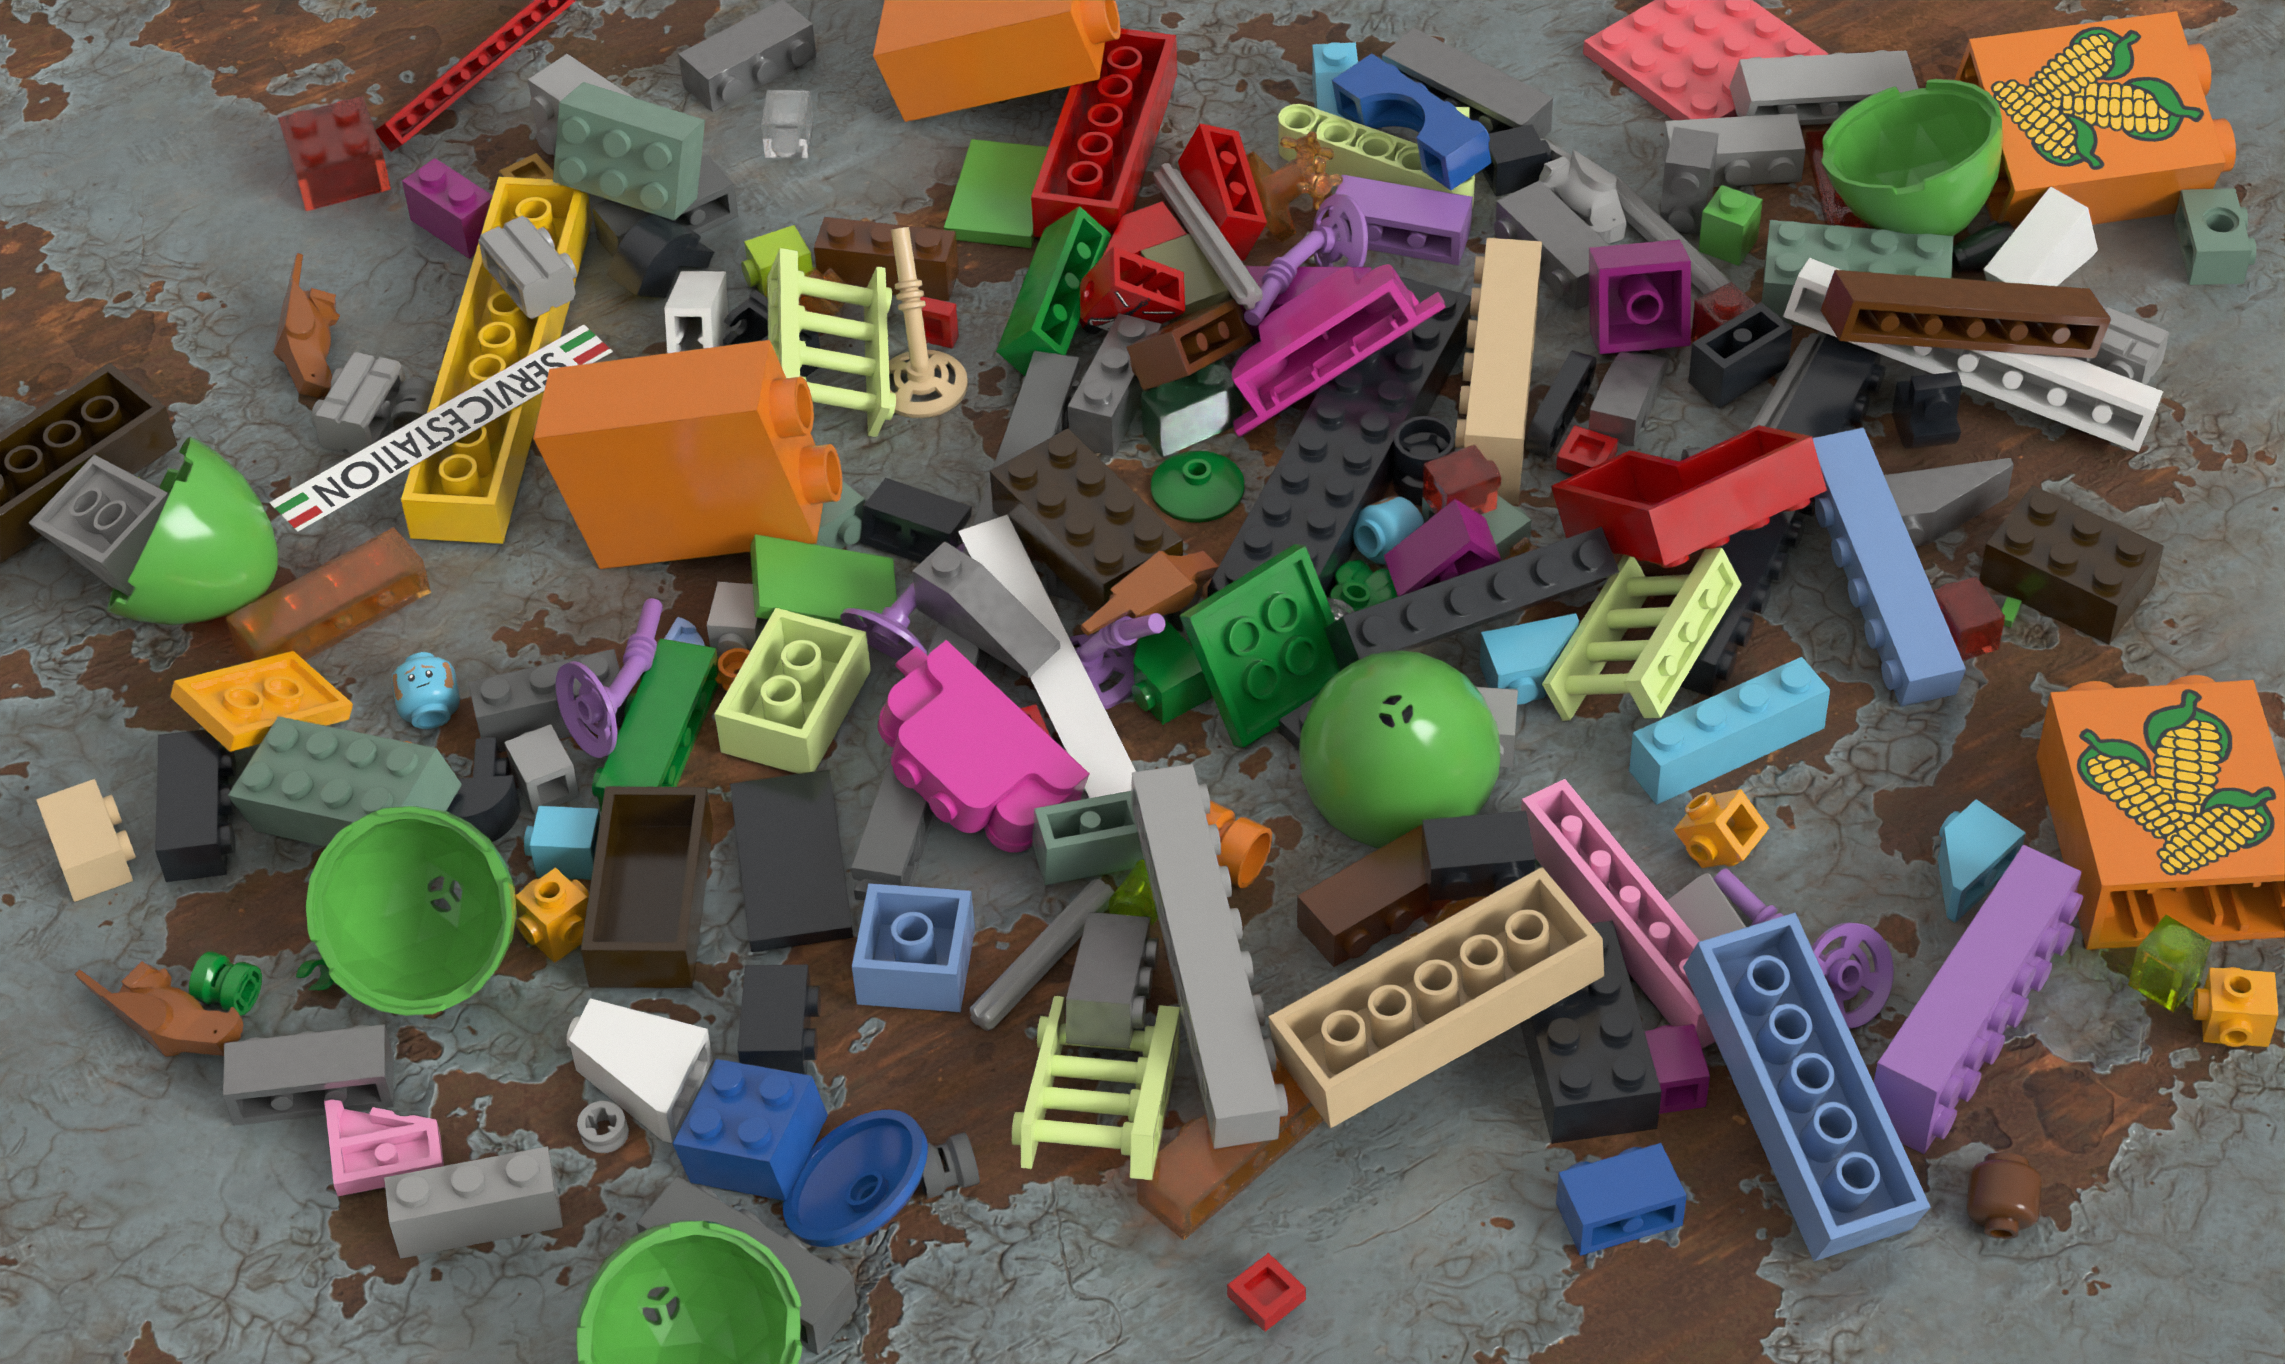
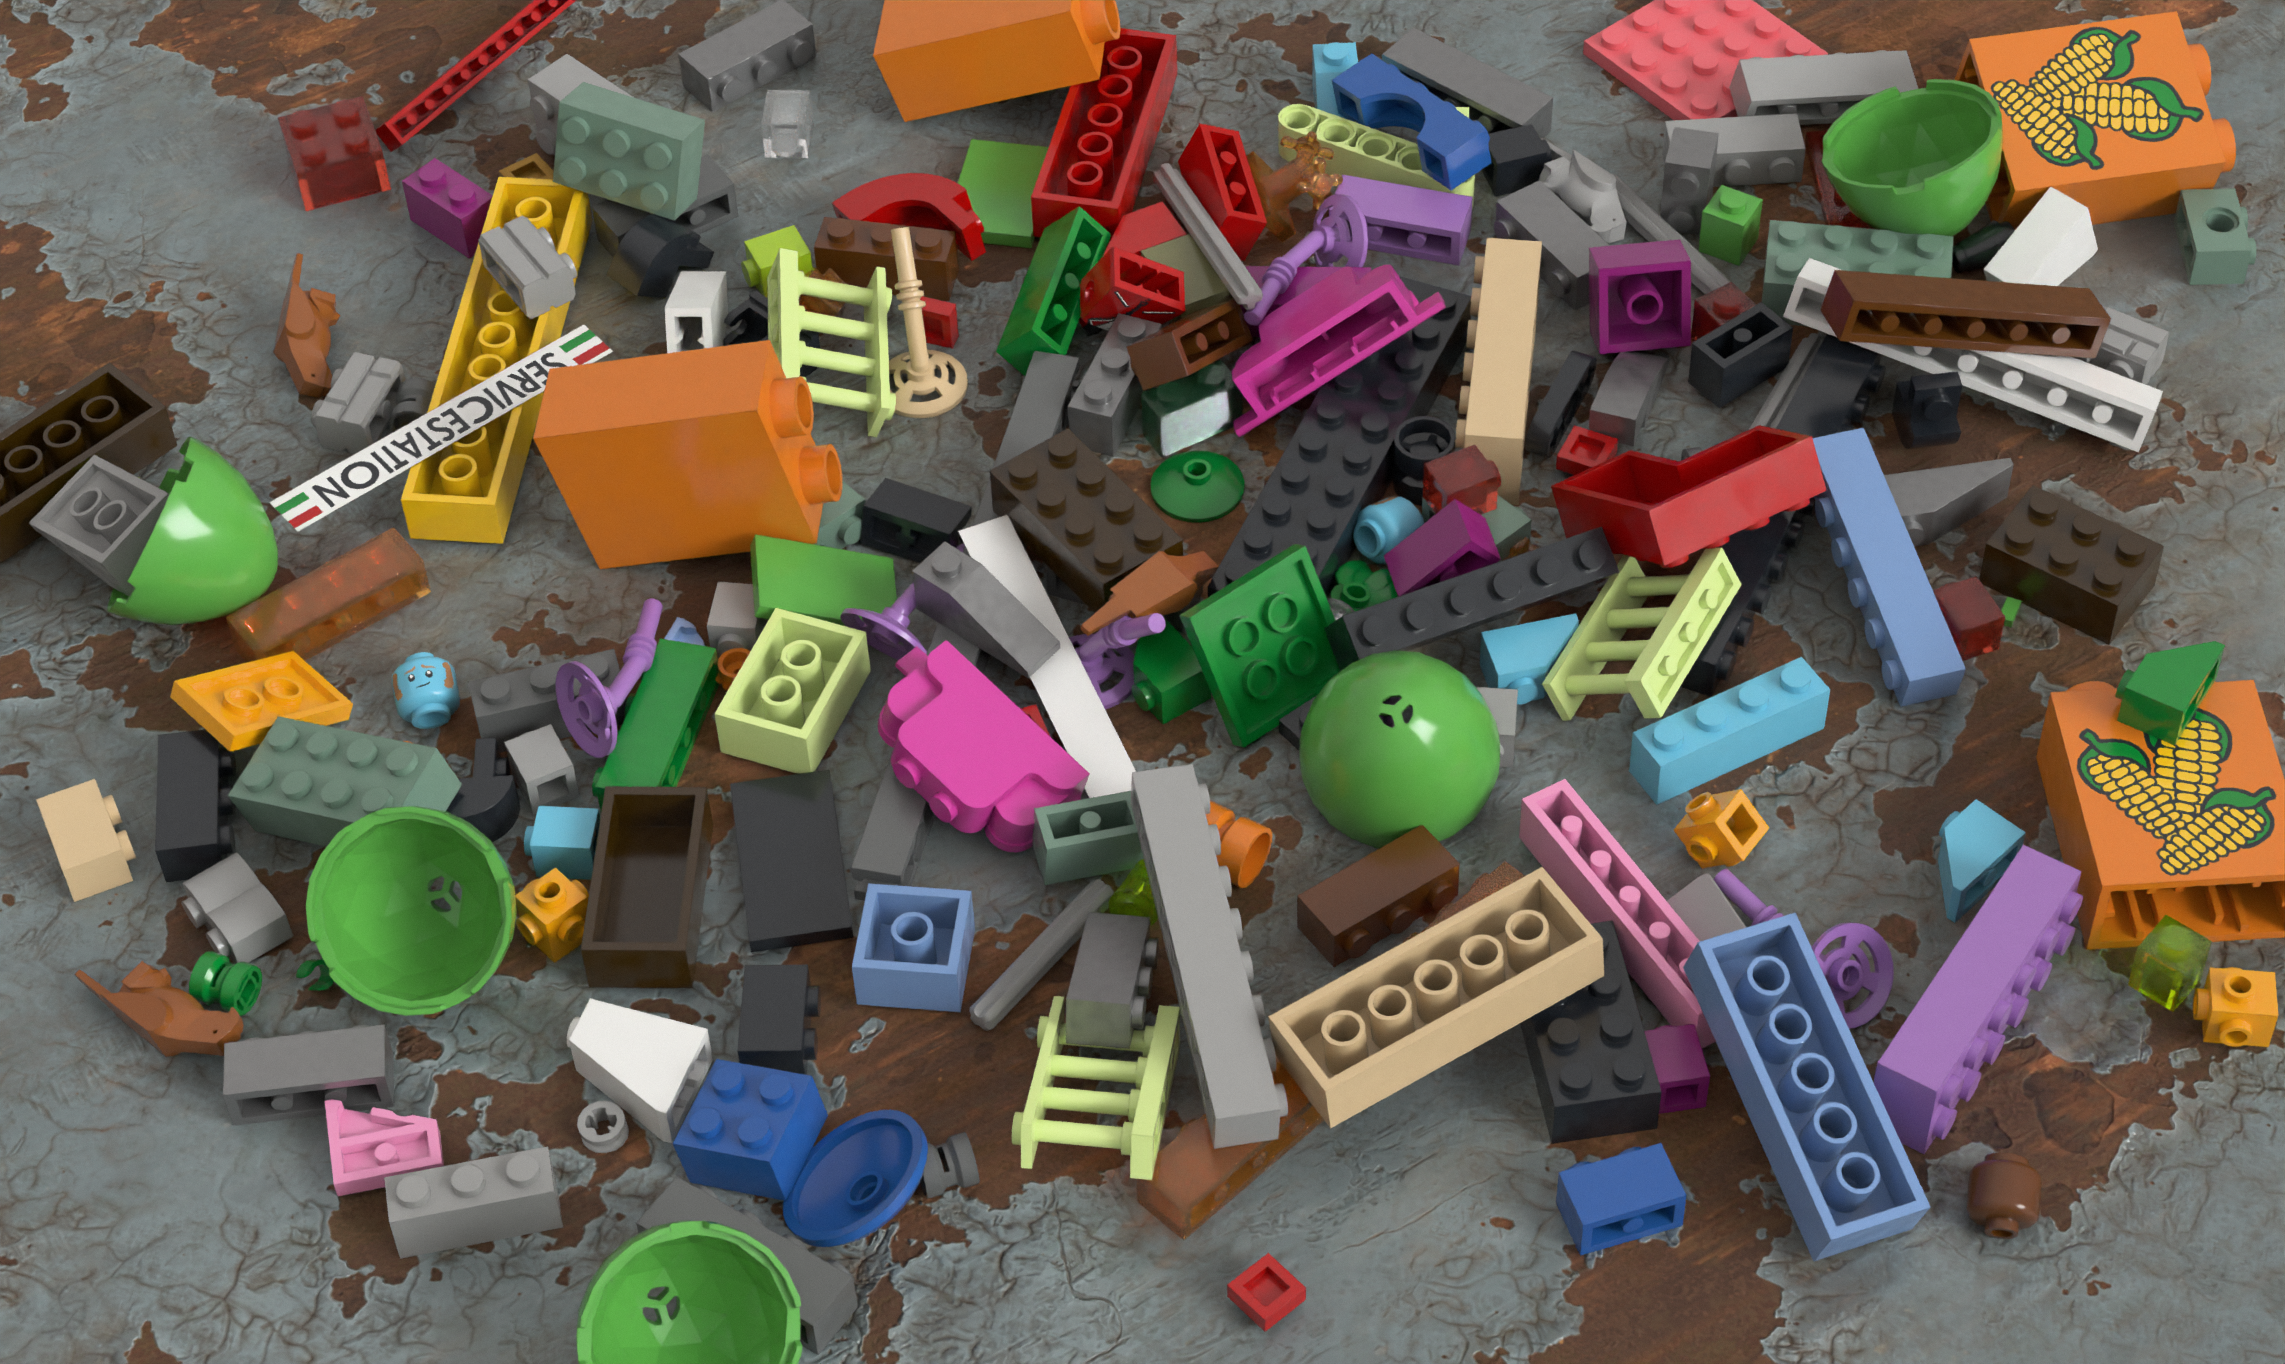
black brick [1421,811,1536,901] -> none
none -> light grey brick [182,852,293,964]
none -> red arch [832,173,986,261]
none -> green slope [2115,641,2225,745]

